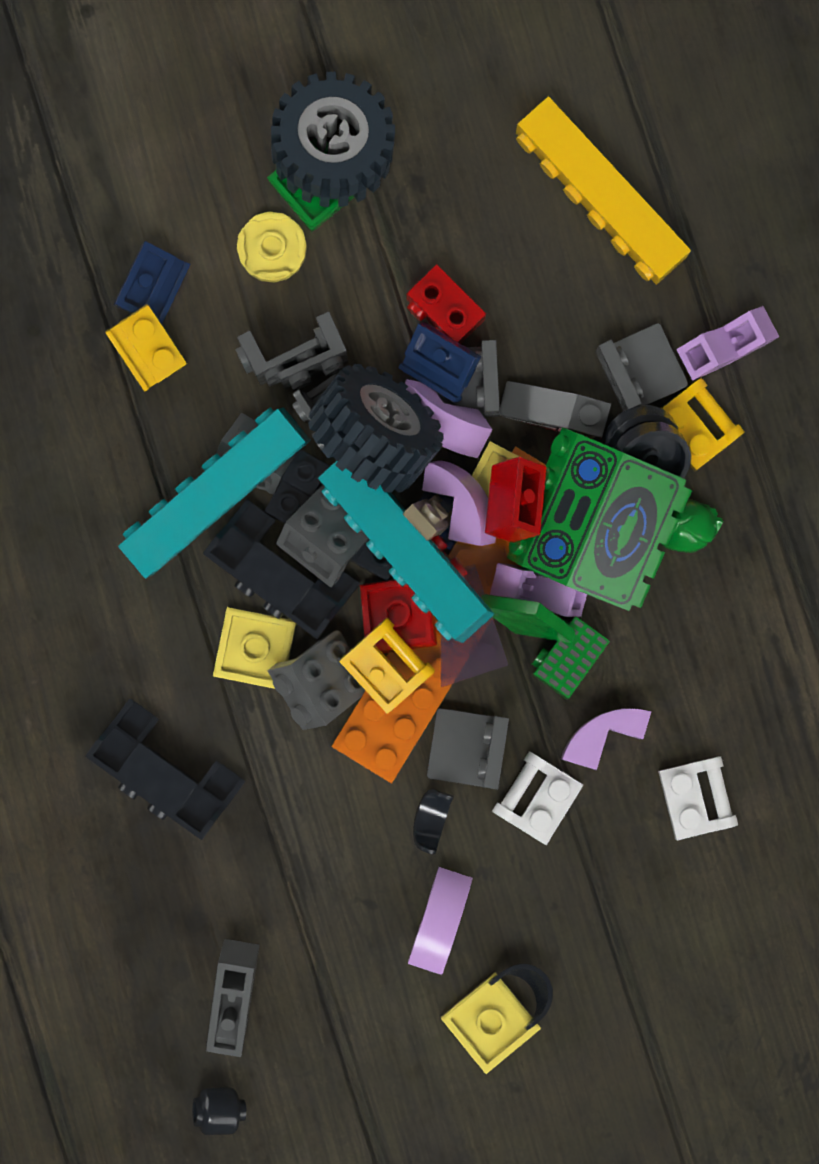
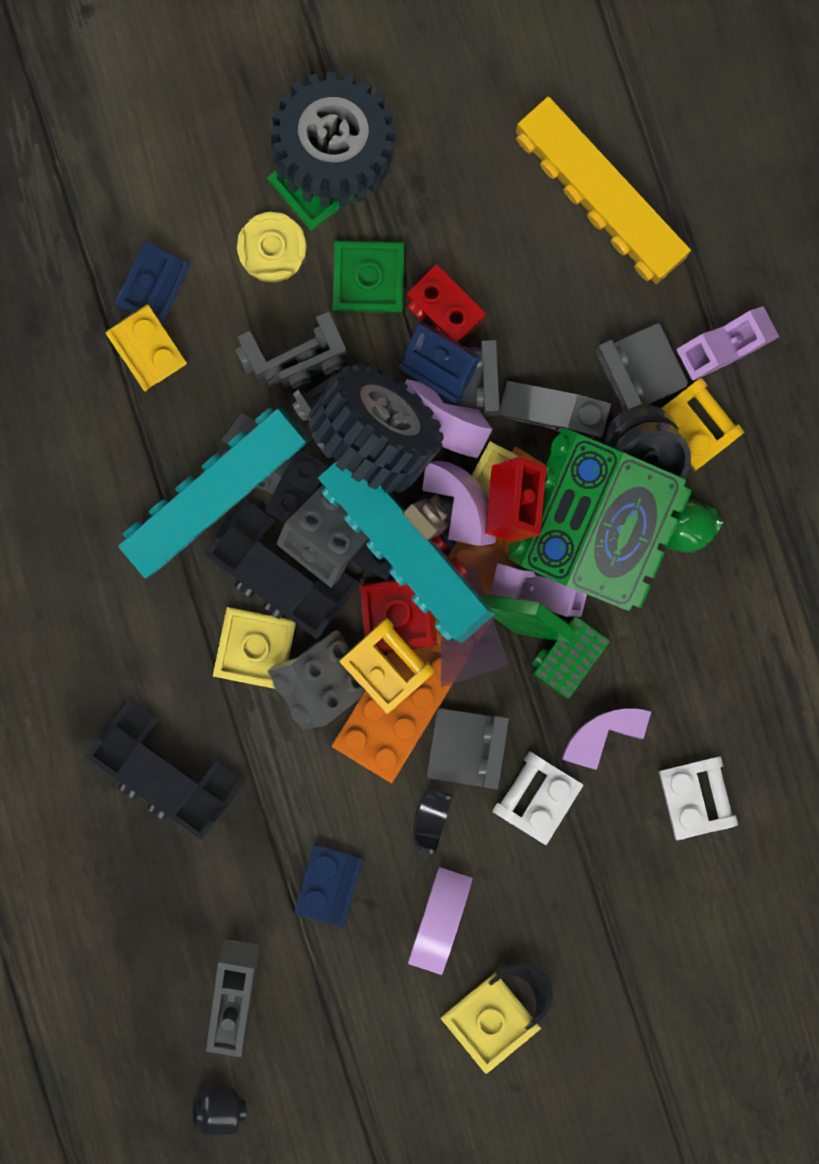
none -> dark blue plate [294,844,363,928]
none -> green tile [333,241,404,314]

